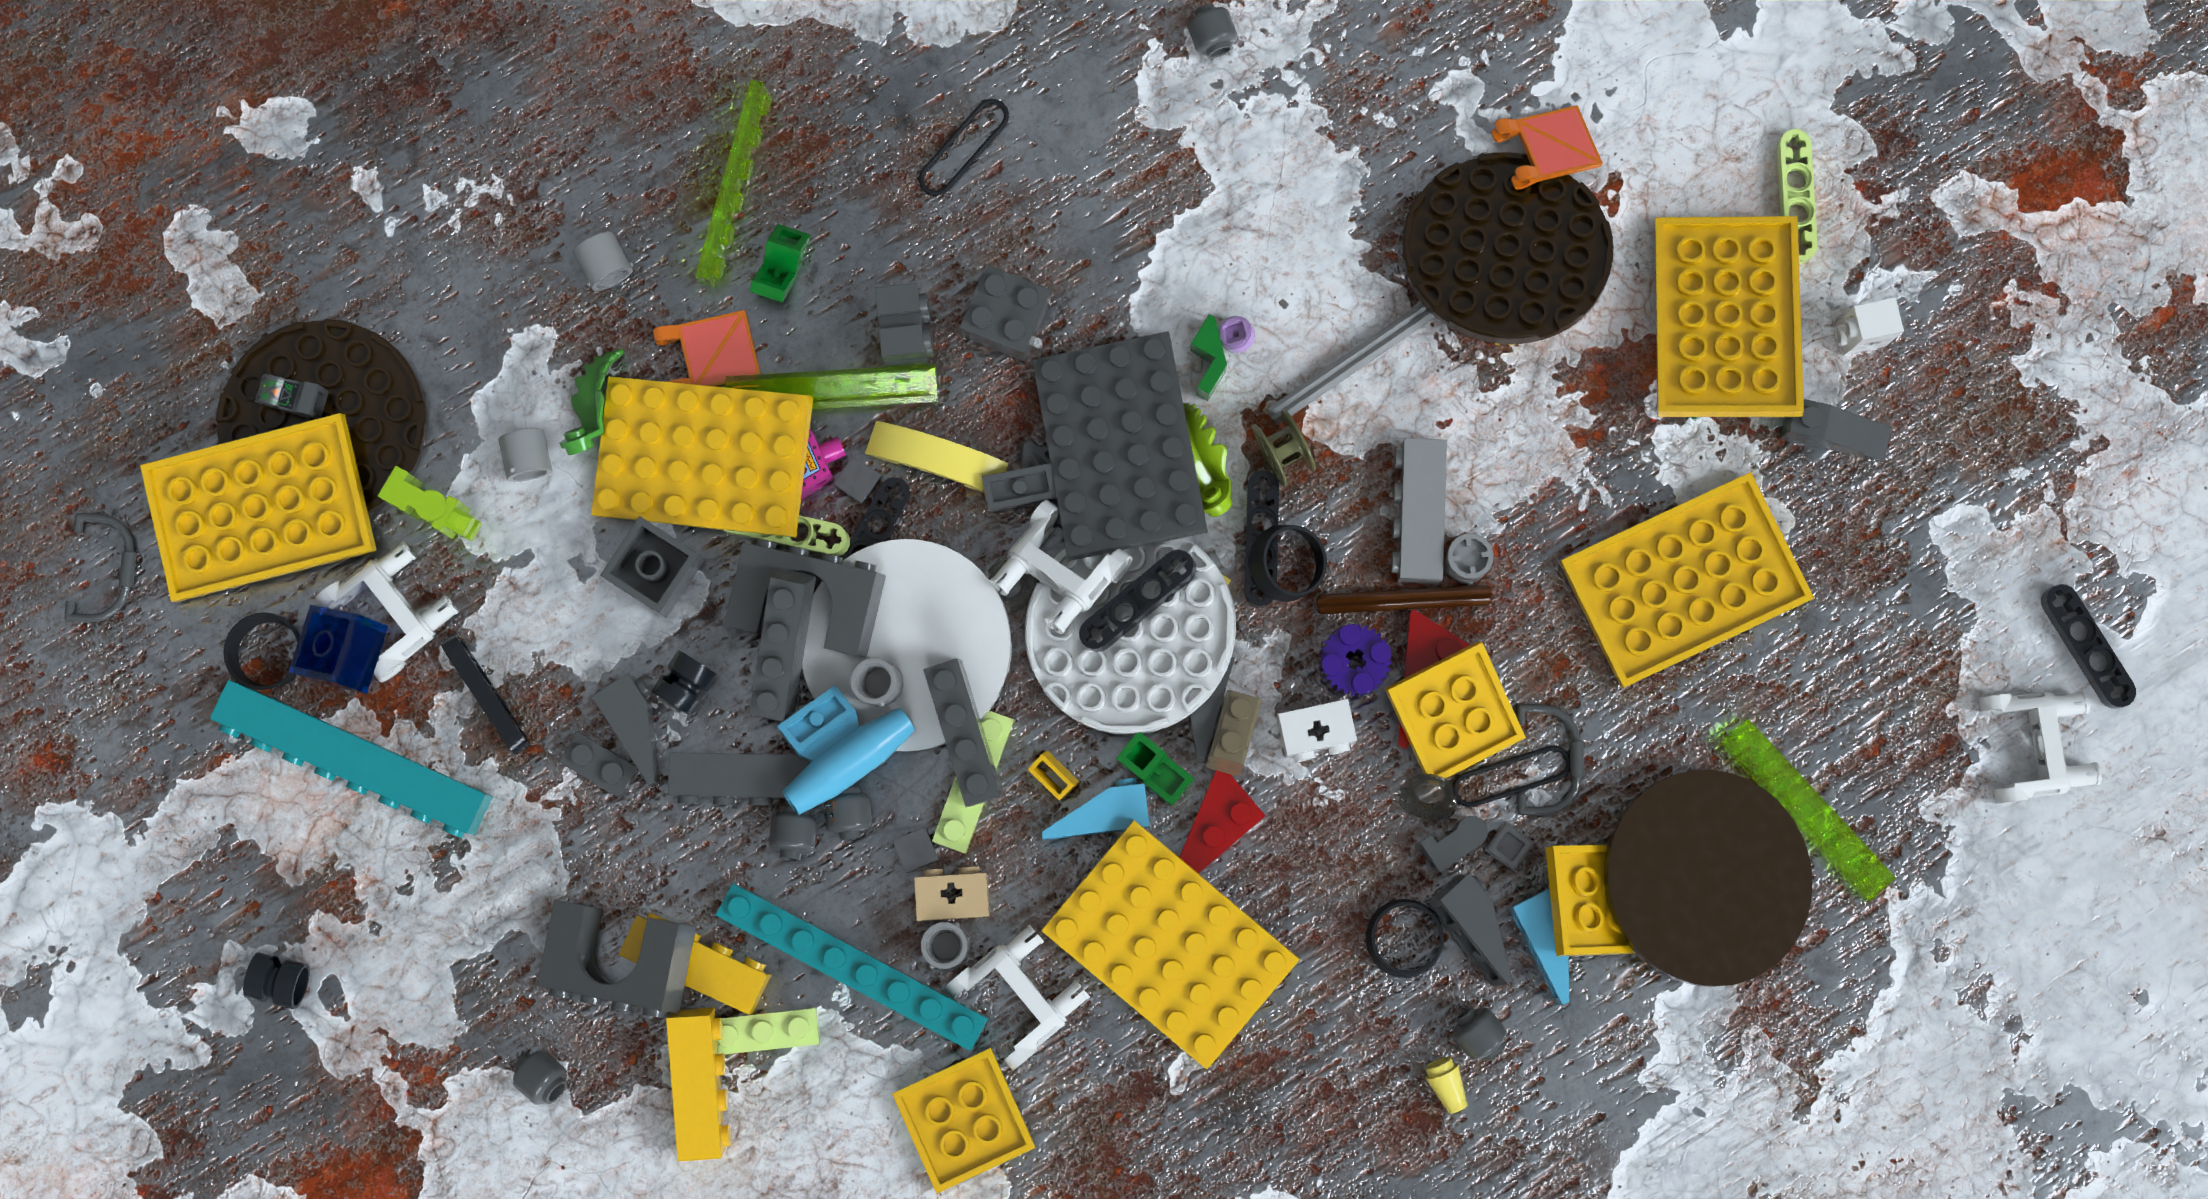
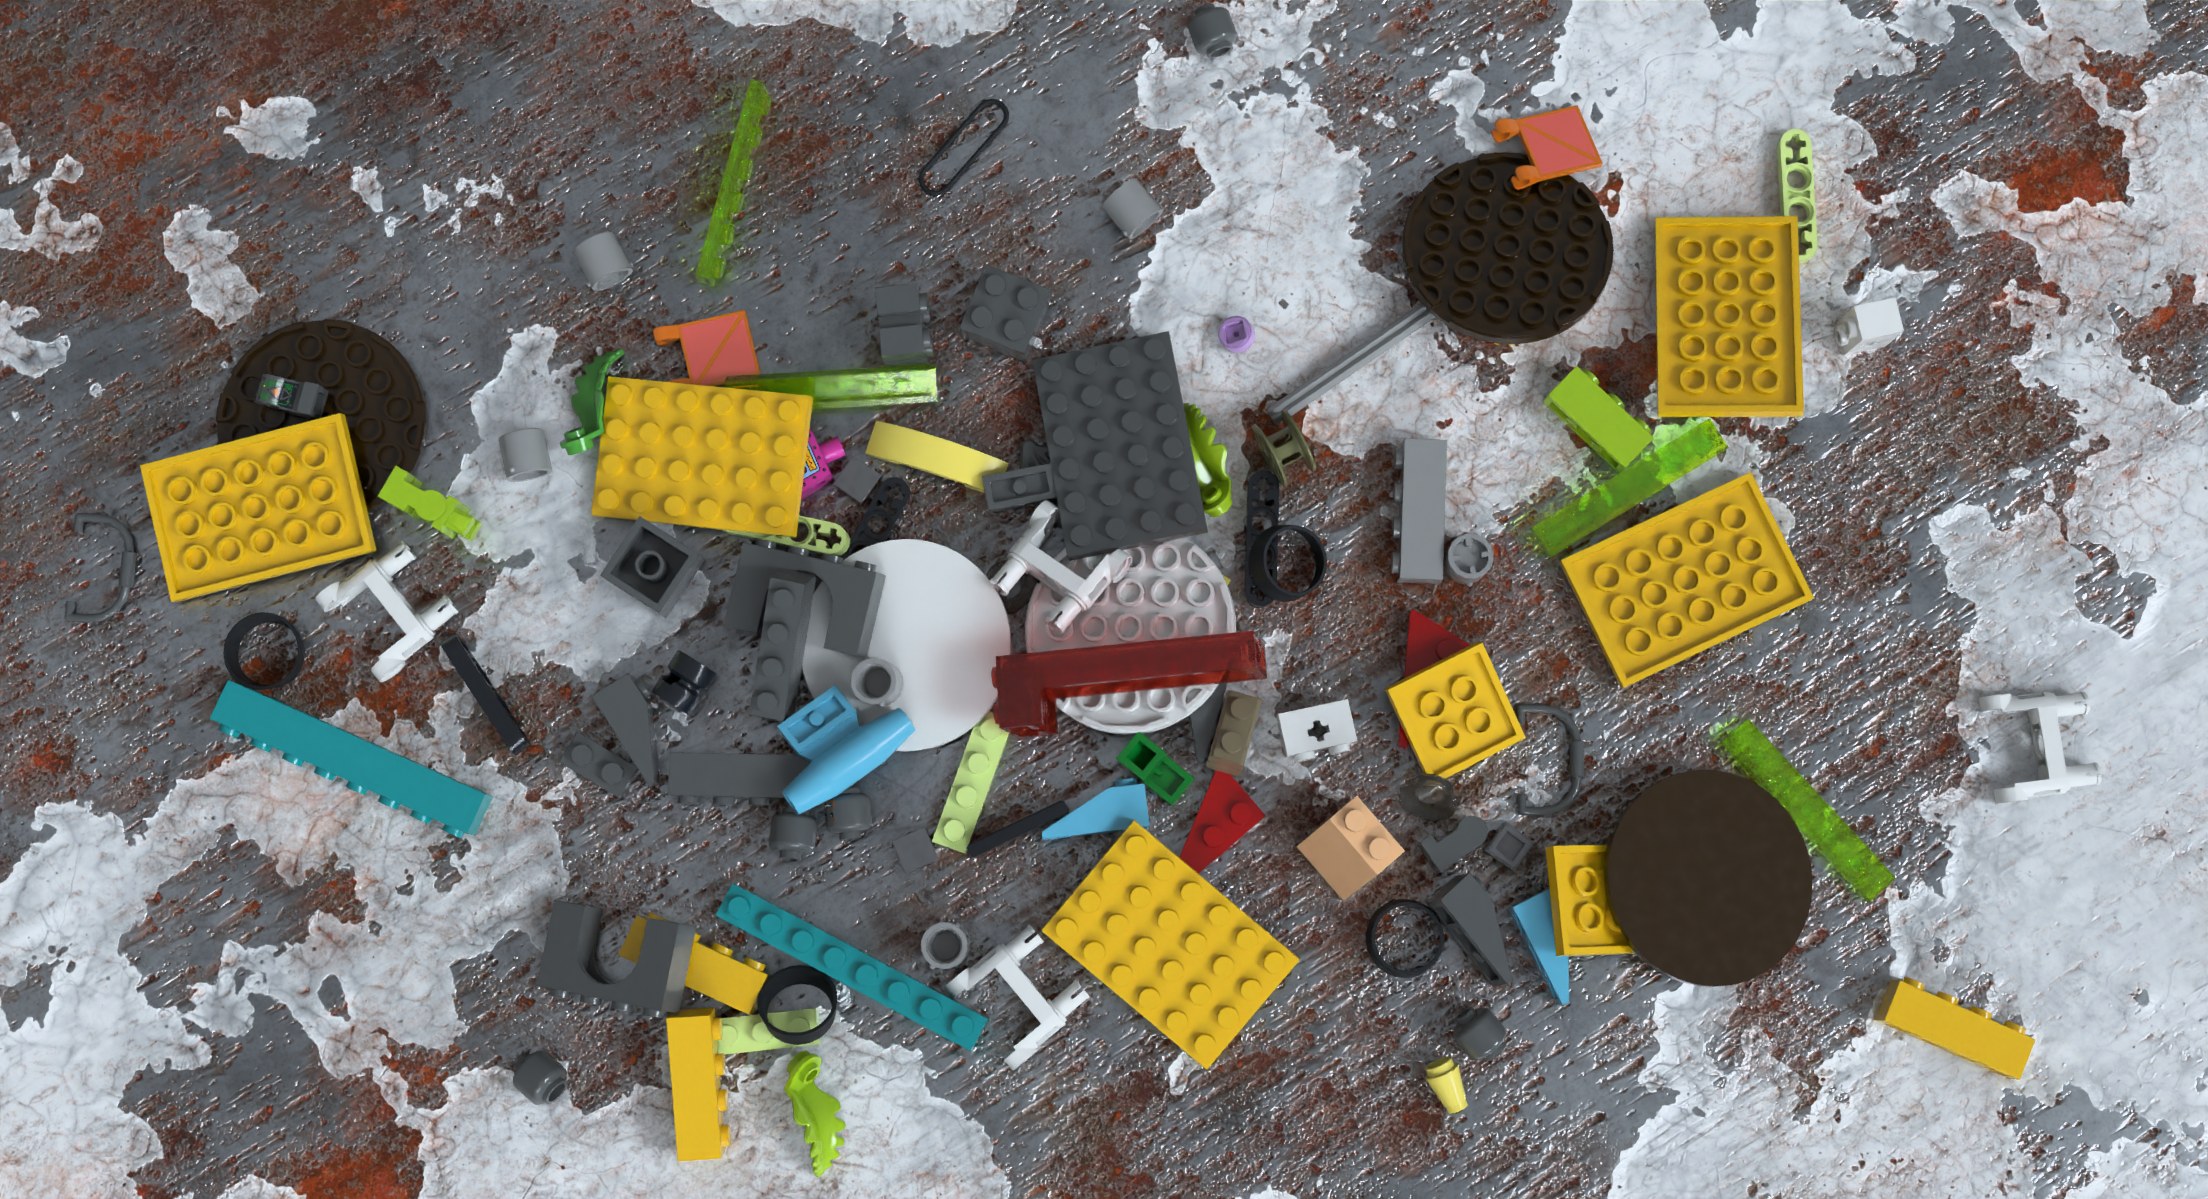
black wheel [243,952,310,1009] -> none
clear blue brick [288,605,388,694] -> none
green slope [750,224,811,302] -> none
yellow plate [892,1048,1036,1194] -> none
tan brick [914,867,990,921] -> none
dark grey brick [923,658,1004,807] -> none
yellow piece [1027,750,1080,801] -> none
black beam [1079,550,1197,652] -> none
green slope [1190,314,1227,401] -> none
reddish brown axle [1317,585,1492,614] -> none
dark purple brick [1318,624,1392,698] -> none
black piece [1452,745,1570,807] -> none
dark grey slope [1780,399,1891,462] -> none
black beam [2041,584,2136,709] -> none
none -> black tyre [757,965,837,1045]
none -> lime plant [784,1050,846,1177]
none -> black tile [967,800,1069,860]
none -> clear red brick [991,631,1267,738]
none -> light grey piece [1102,178,1163,239]
none -> light nougat slope [1297,796,1405,901]
none -> clear neon green plate [1530,418,1729,559]
none -> lime brick [1543,366,1654,474]
none -> yellow brick [1875,977,2036,1080]

